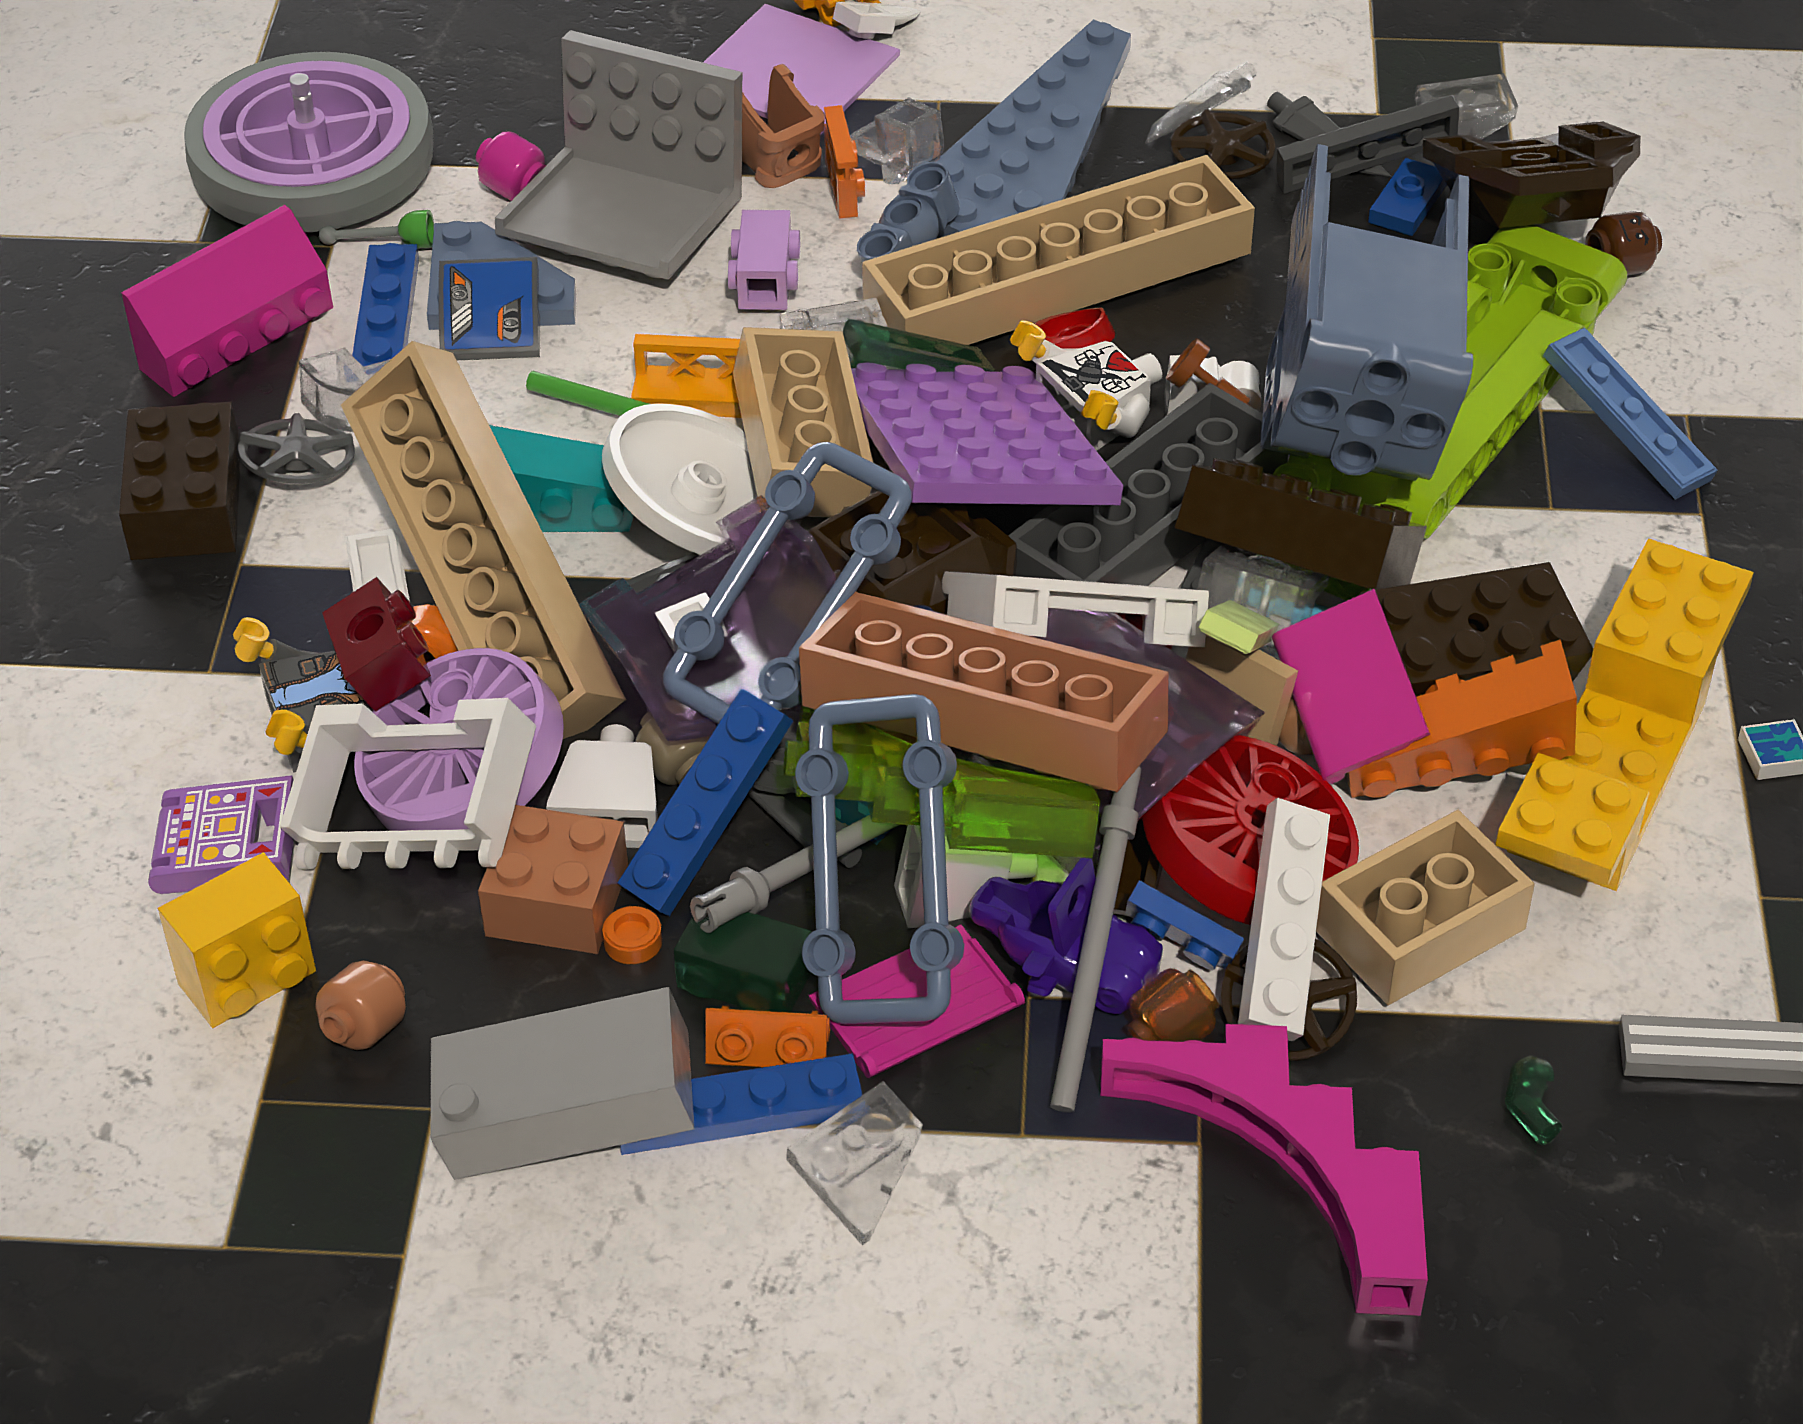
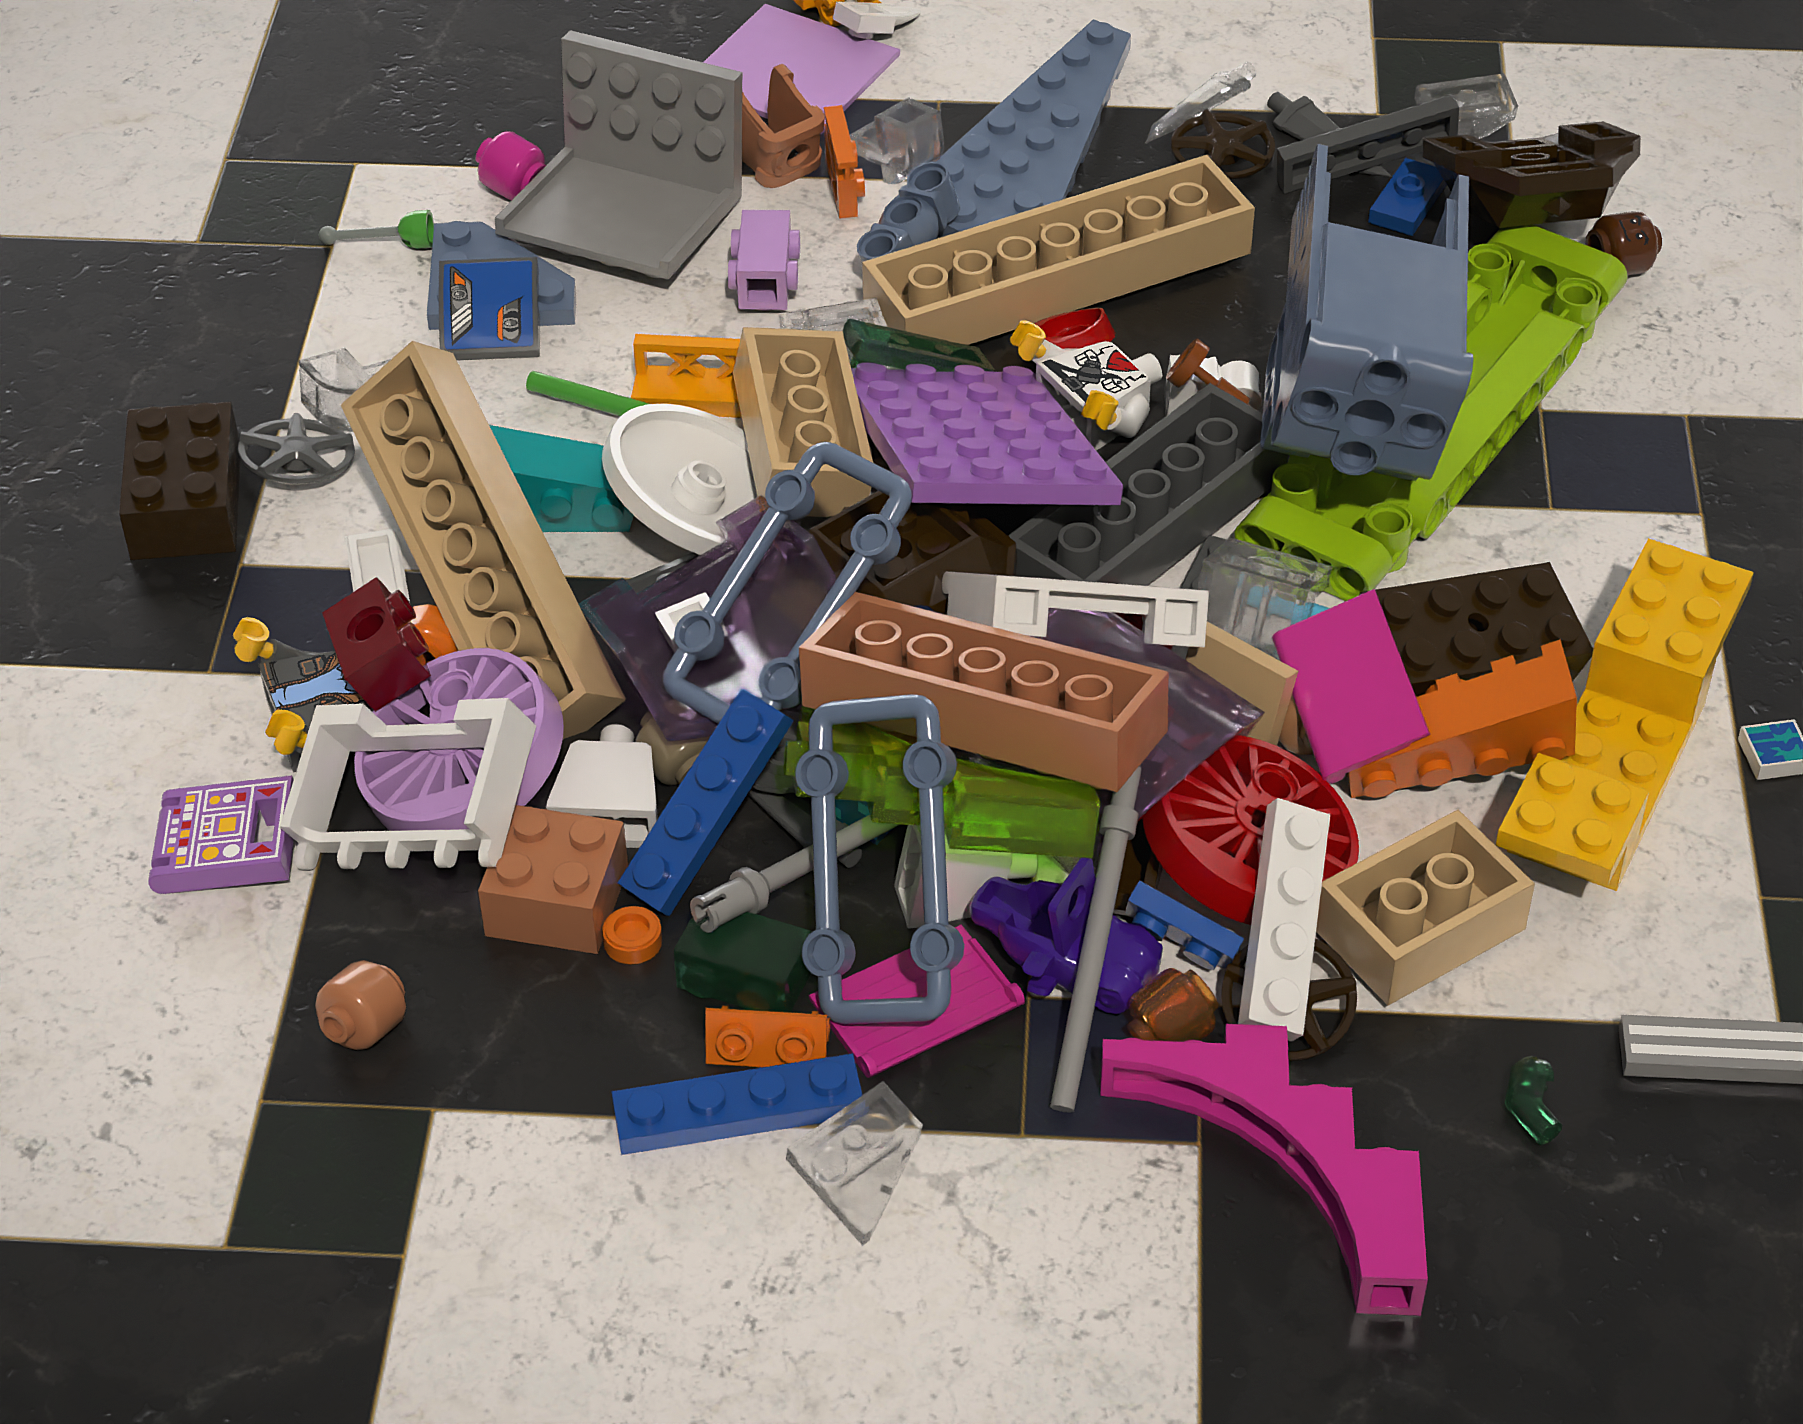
dark pink slope [121,205,333,397] -> none
yellow brick [157,852,316,1028] -> none
wheel [184,52,433,232] -> none
blue plate [350,243,419,385] -> none
light grey brick [430,987,694,1180] -> none
dark brown brick [1175,458,1427,590] -> none
yellowish green tile [1198,600,1280,654] -> none
medium blue tile [1543,328,1718,500] -> none

